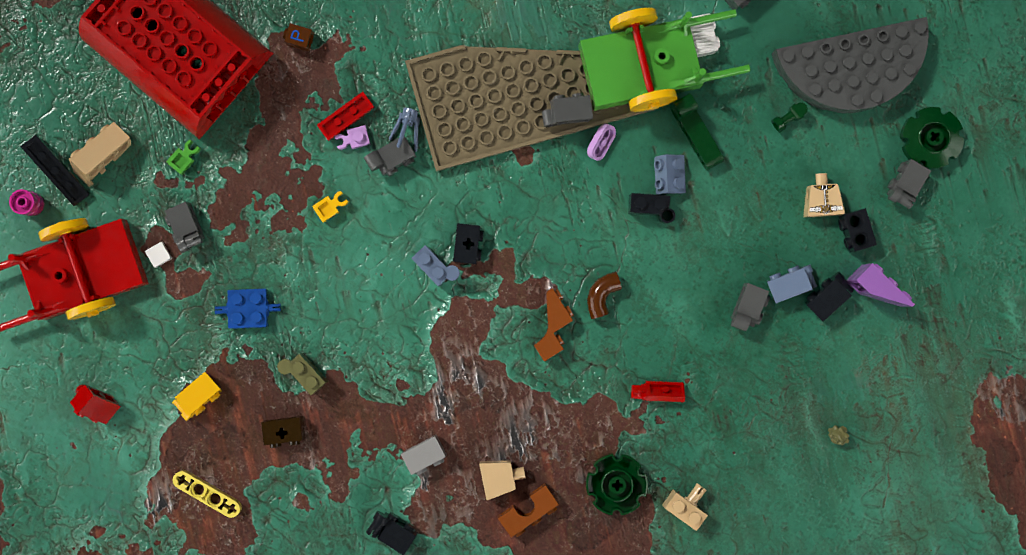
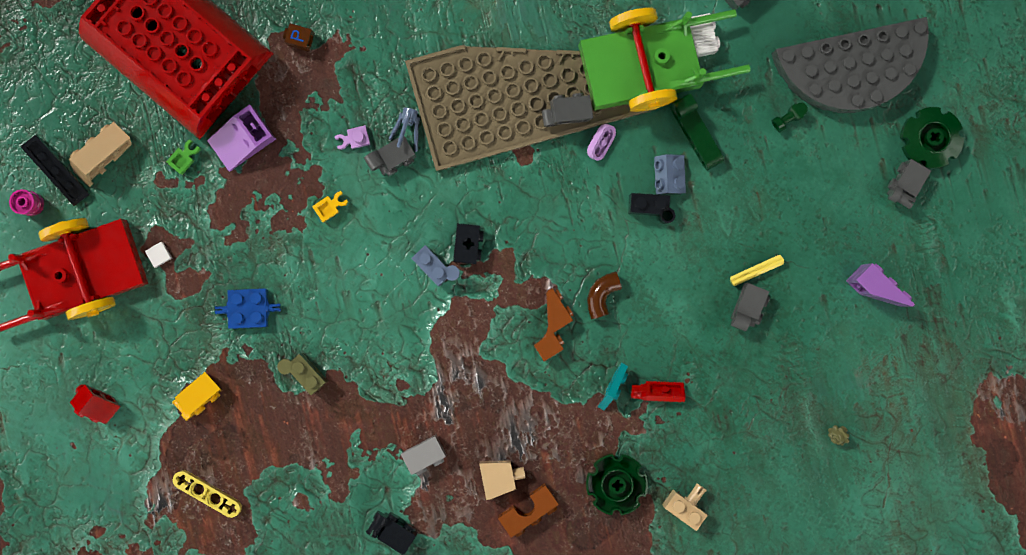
dark grey hinge [164,202,205,253] -> none
dark brown brick [261,416,305,448] -> none
red plate [317,92,375,141] -> none
sand blue hinge [767,264,817,303] -> none
tan torso [804,173,845,218] -> none
black hinge [805,271,854,321] -> none
black brick [838,208,877,252] -> none
none -> medium lavender slope [207,105,276,172]
none -> teal wing [598,363,628,410]
none -> light yellow axle [730,255,784,286]

